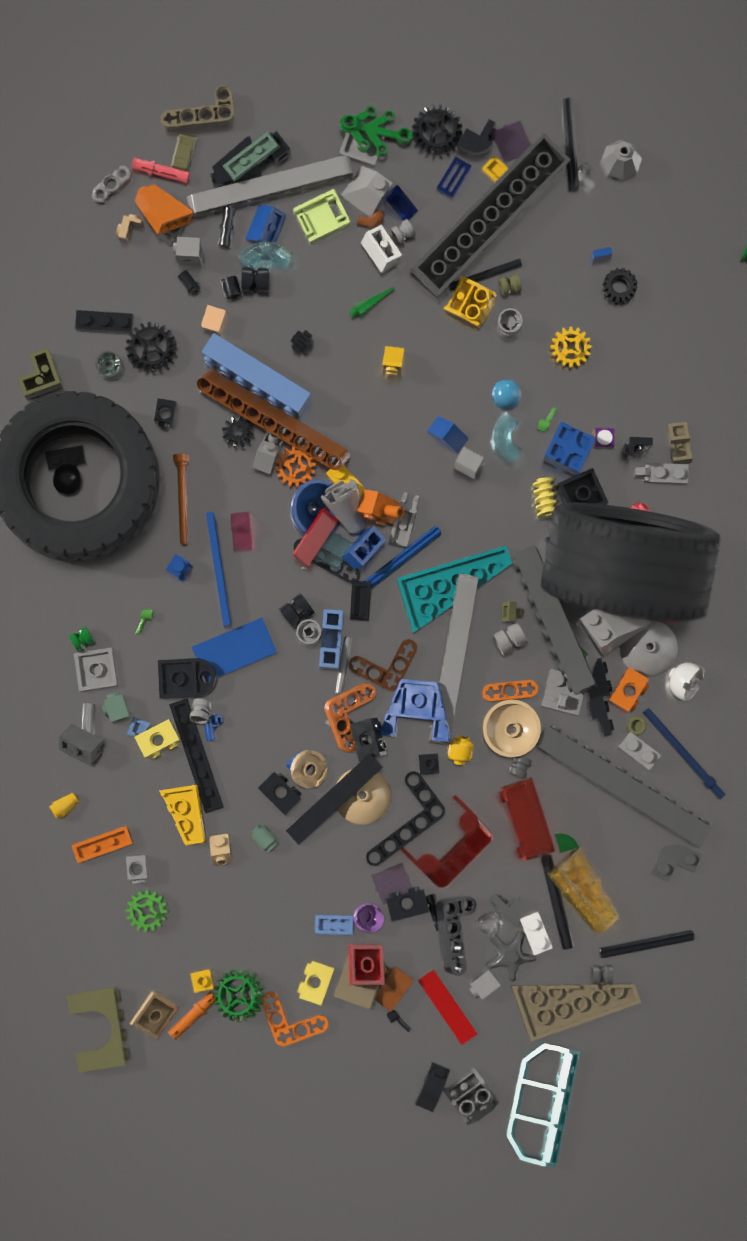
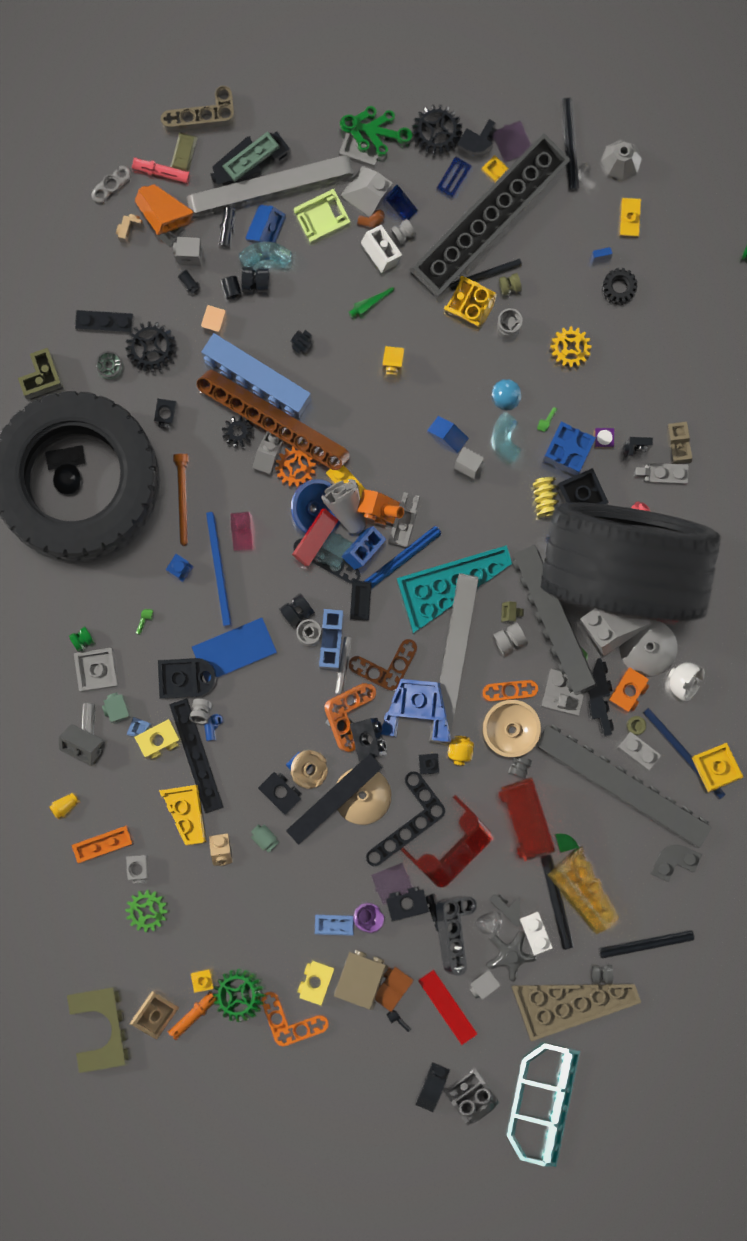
red slope [348,945,384,986] -> none
none -> yellow plate [620,198,641,237]
none -> yellow tile [692,743,744,793]

